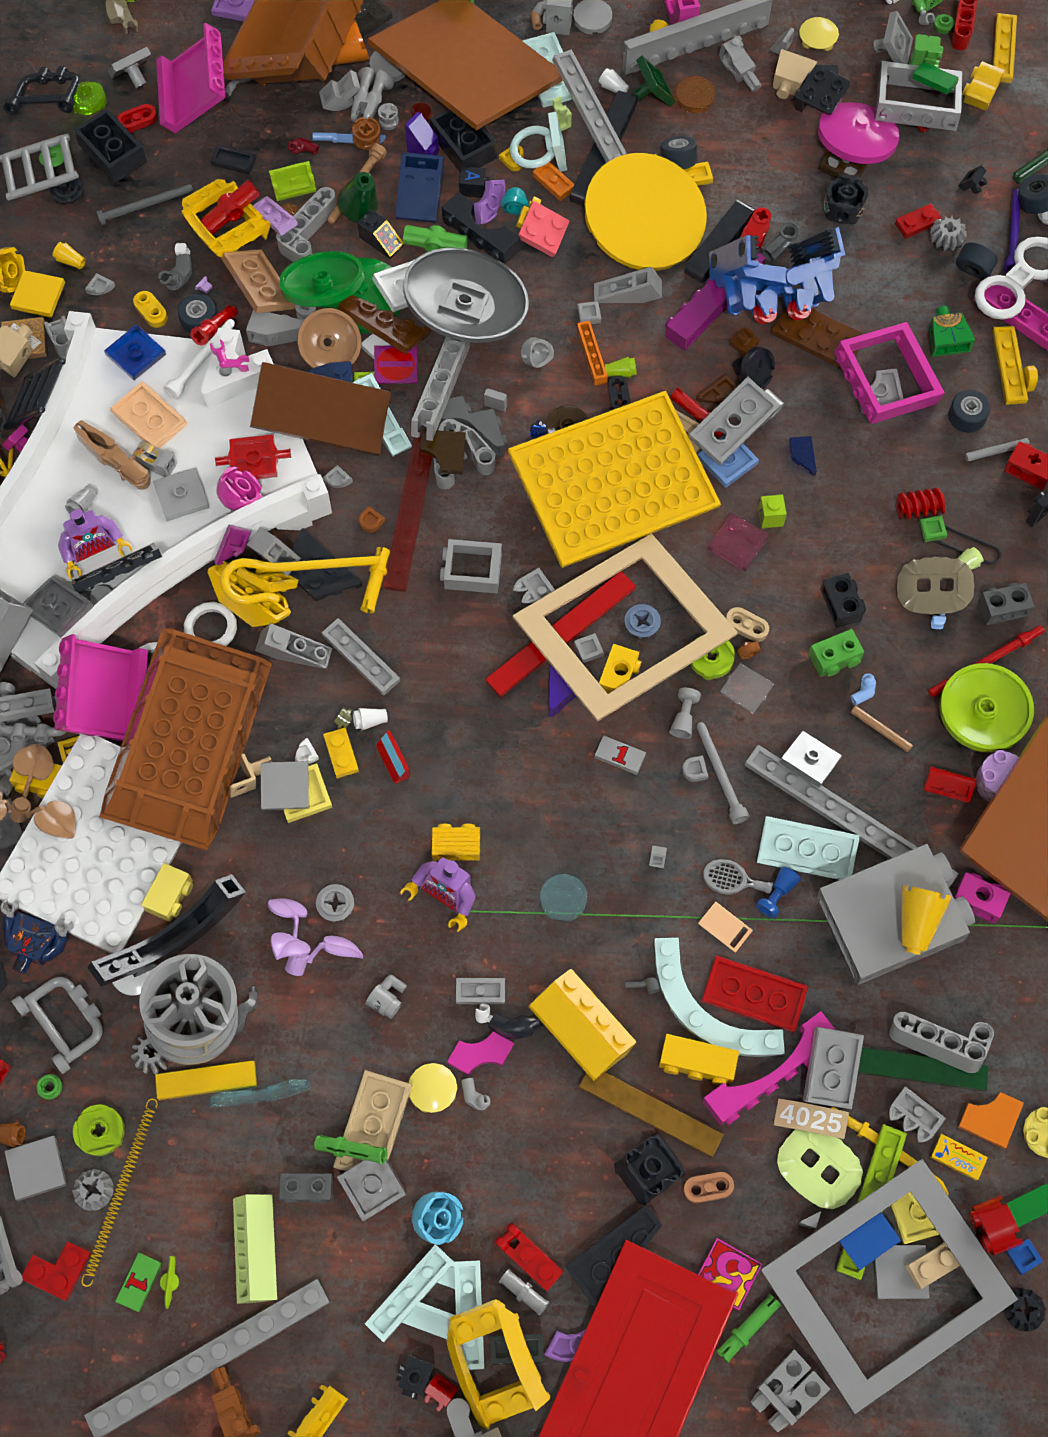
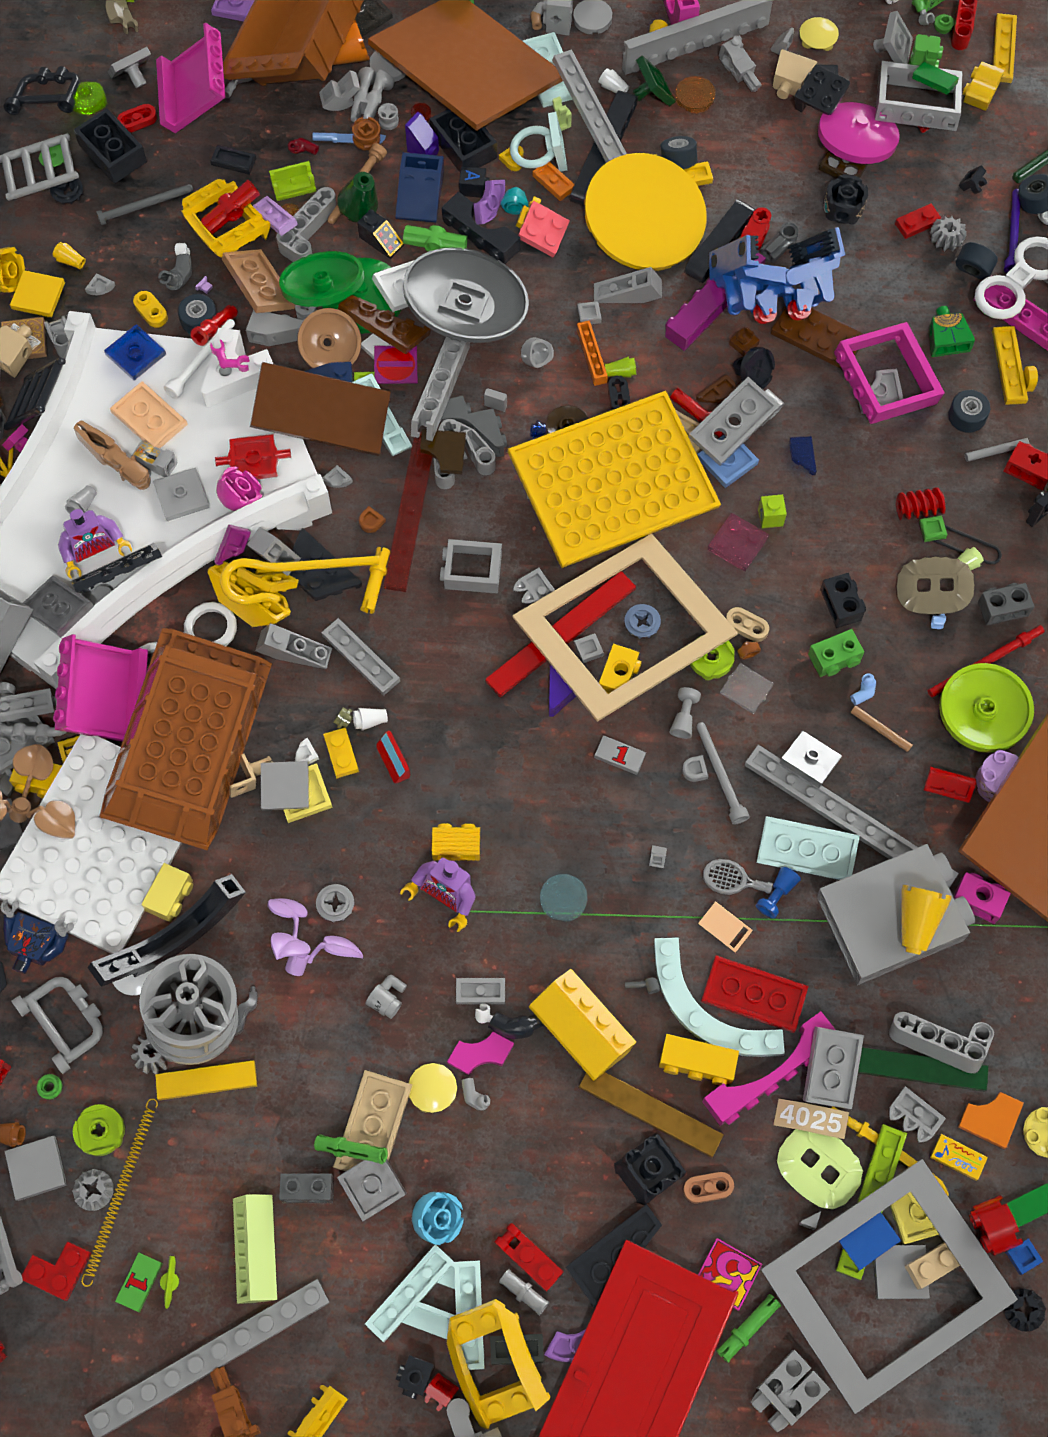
clear light blue tile [209,1080,311,1107] -> none

